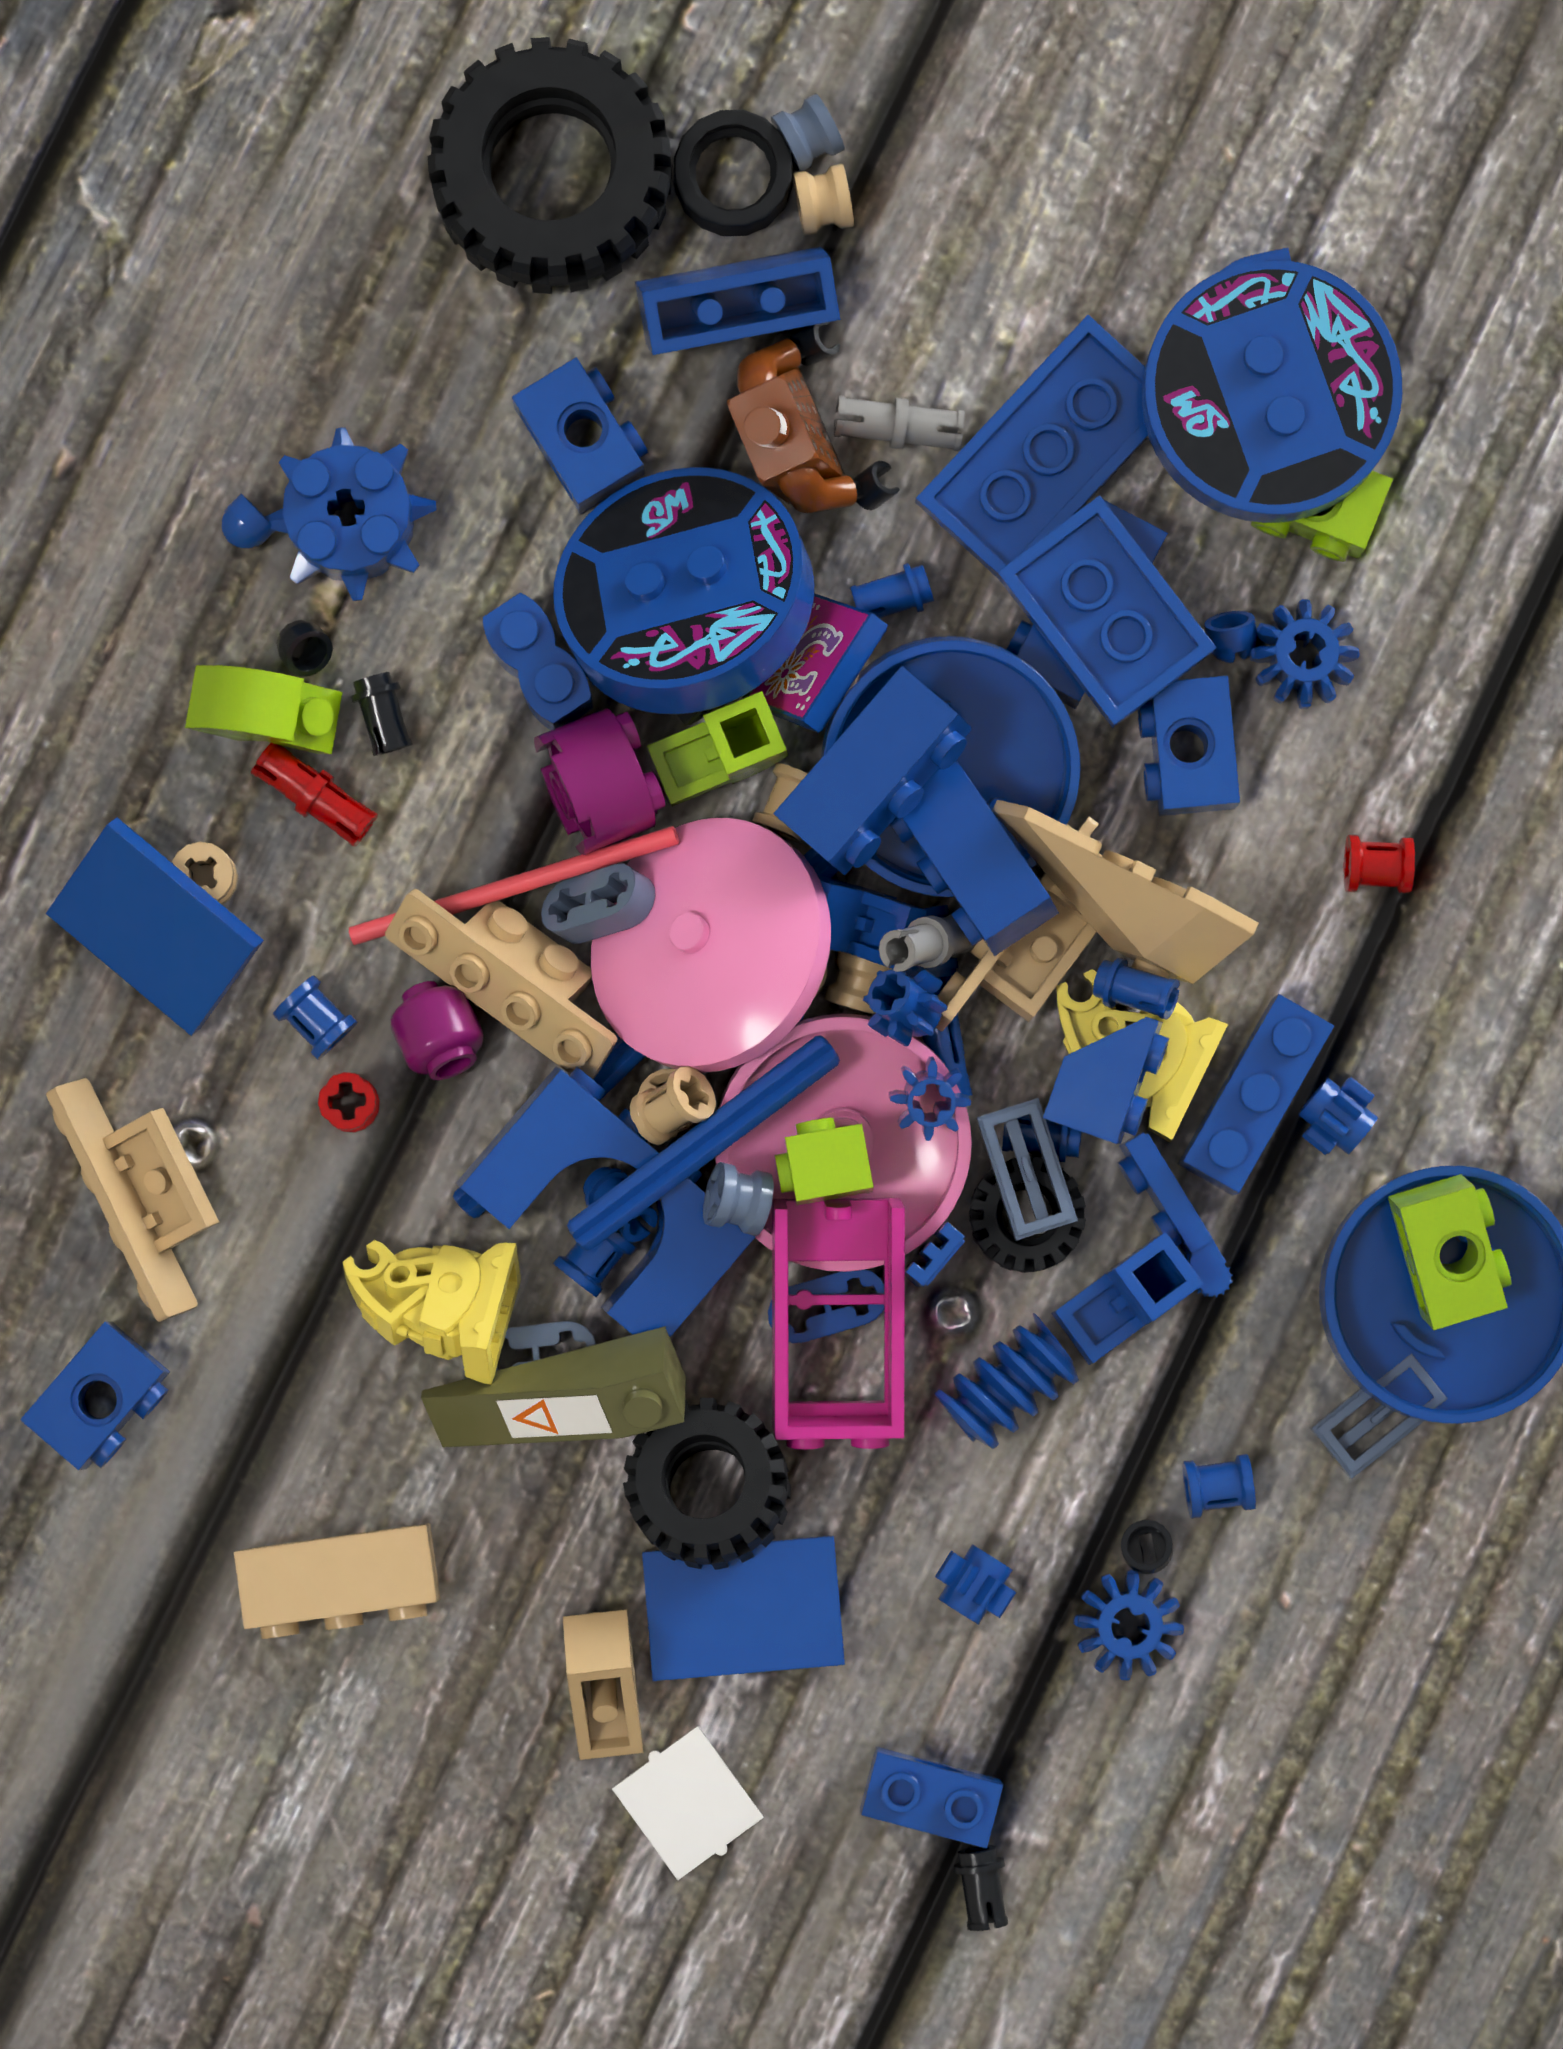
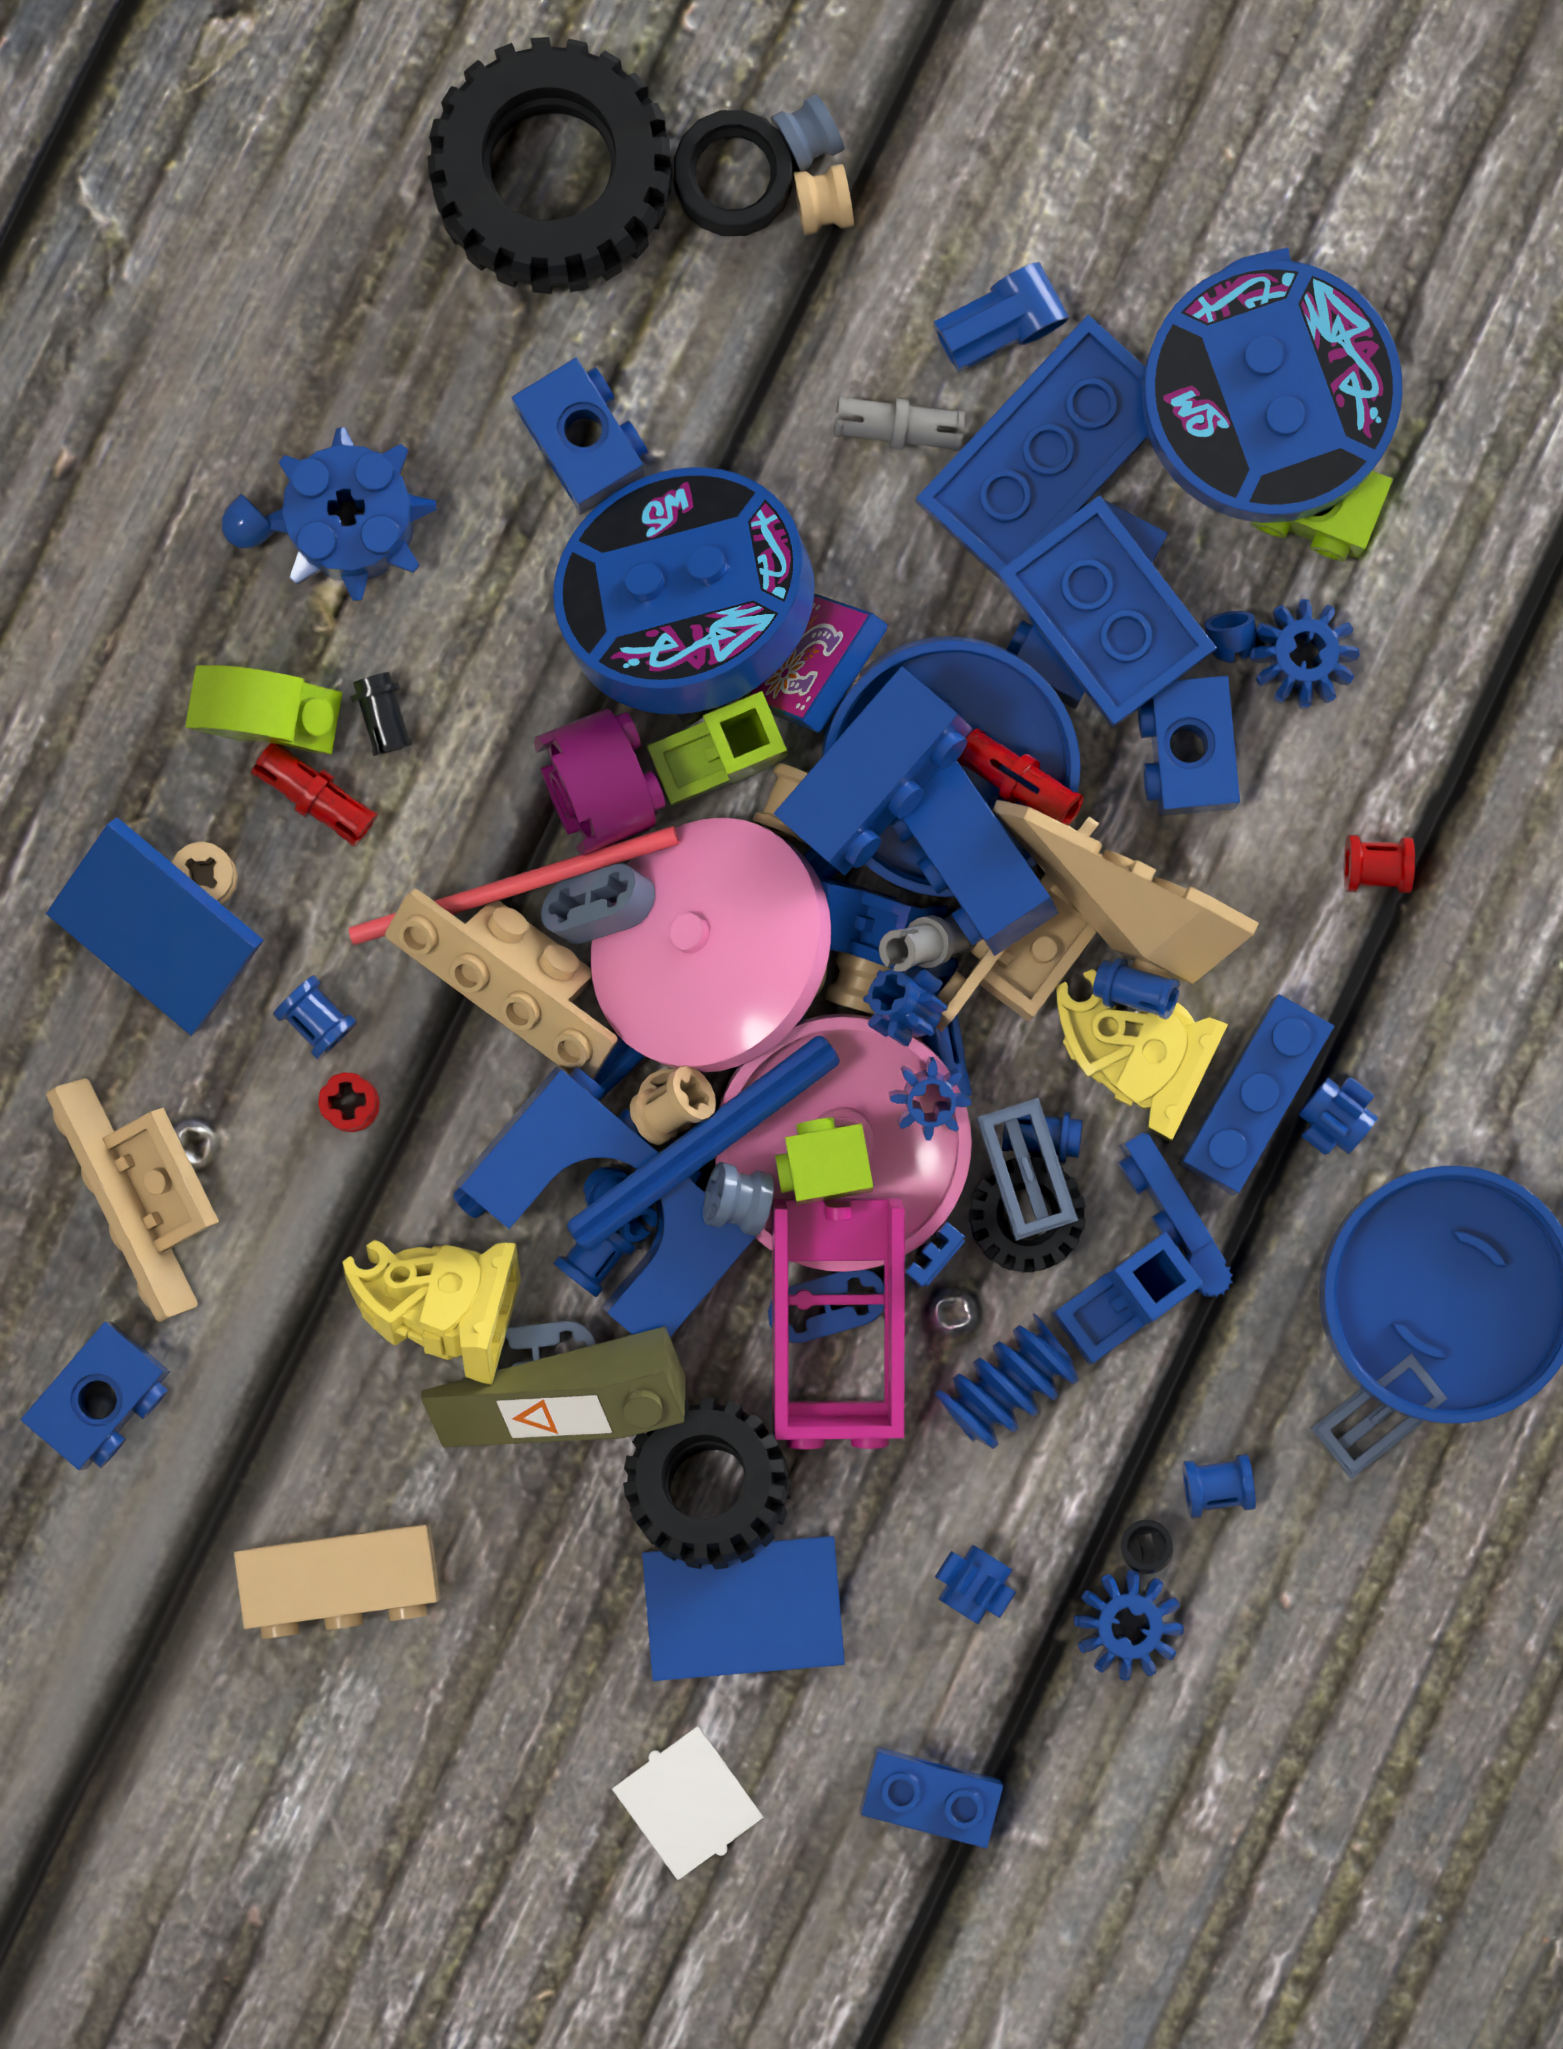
black hinge [276,620,333,676] -> none
magenta head [390,981,484,1080] -> none
blue brick [483,593,593,730] -> none
tan slope [563,1609,644,1760] -> none
blue brick [635,247,841,355] -> none
dark orange torso [727,322,900,513] -> none
blue pin [850,563,934,618] -> none
black pin [953,1845,1008,1931] -> none
blue slope [1043,1017,1169,1144] -> none
lime brick [1388,1174,1512,1330] -> none
none -> blue piece [933,262,1070,373]
none -> red pin [957,728,1084,826]

